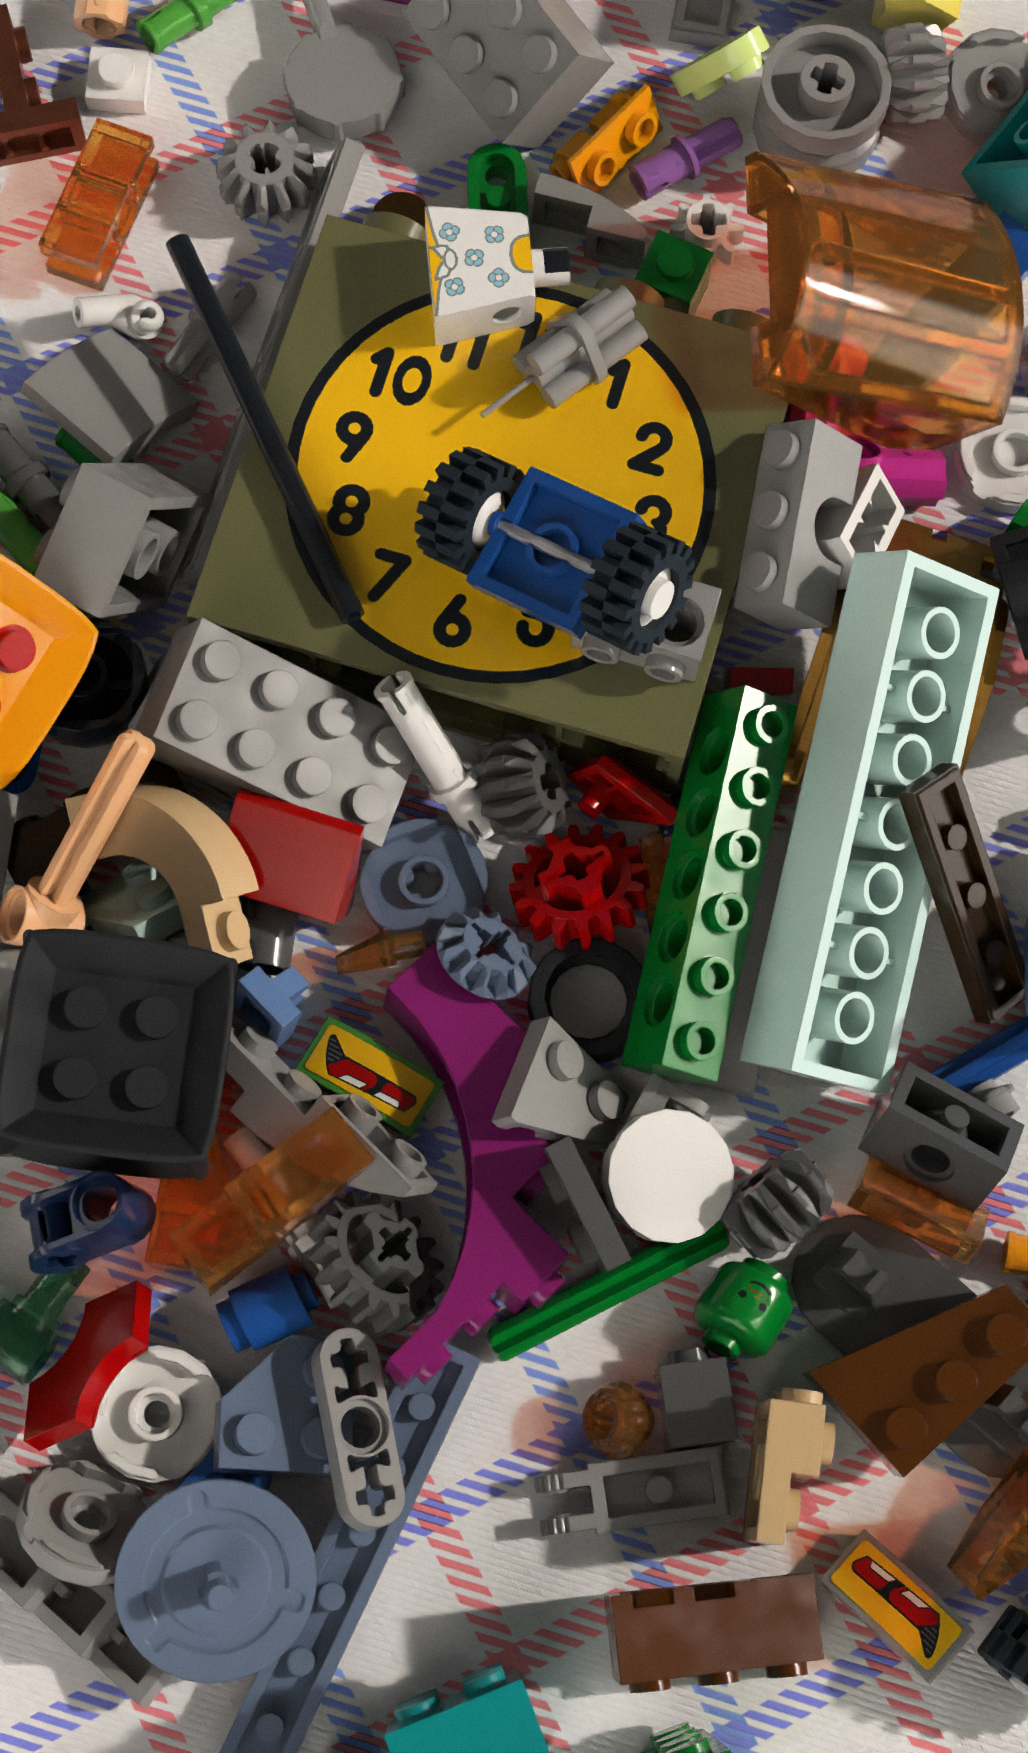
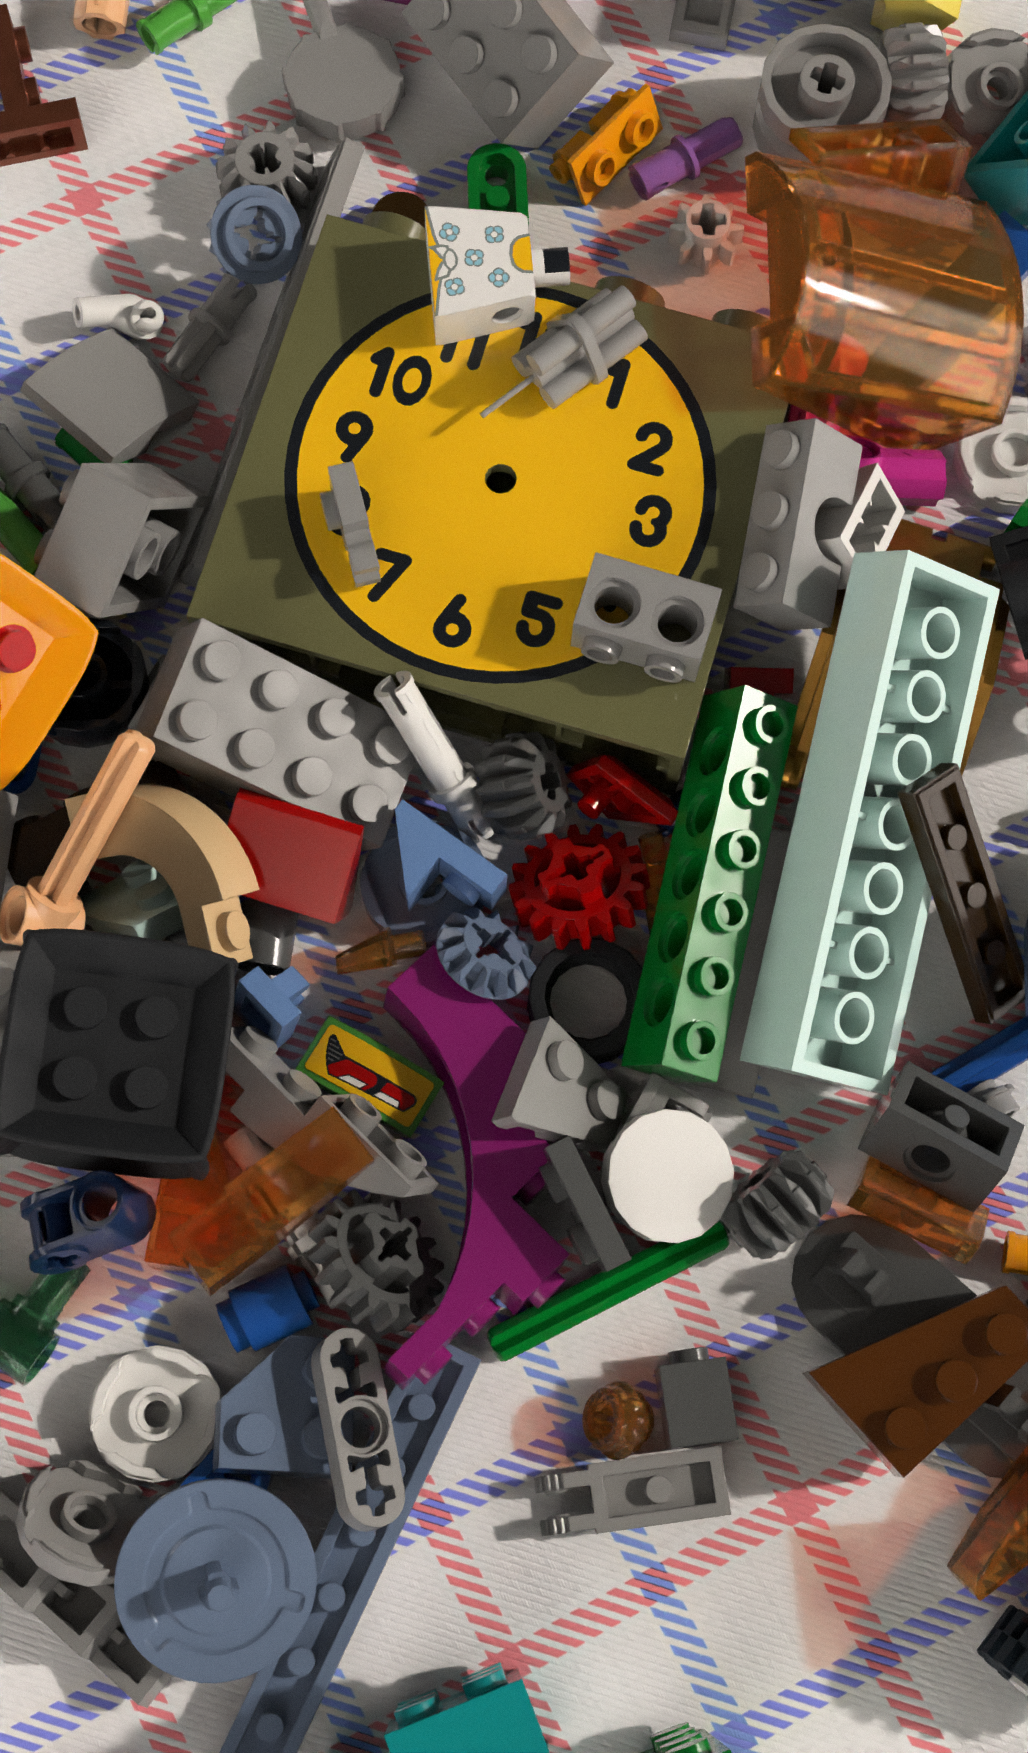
red tile [23,1280,152,1451] -> none
clear orange piece [38,117,160,292] -> none
white plate [85,46,152,114] -> none
black piece [166,234,365,624] -> none
plate [414,447,695,656] -> none
light grey slope [532,172,648,270] -> none
reddish brown wedge [604,1573,824,1693] -> none
green brick [635,230,714,315] -> none
yellowish green plate [669,24,770,102] -> none
green head [694,1257,793,1361] -> none
tan plate [742,1388,836,1545] -> none
slope [819,1529,974,1684] -> none
none -> sand blue gear [206,184,302,284]
none -> light grey plate [320,461,381,588]
none -> medium blue slope [395,799,507,912]
none -> clear orange slope [788,119,973,219]

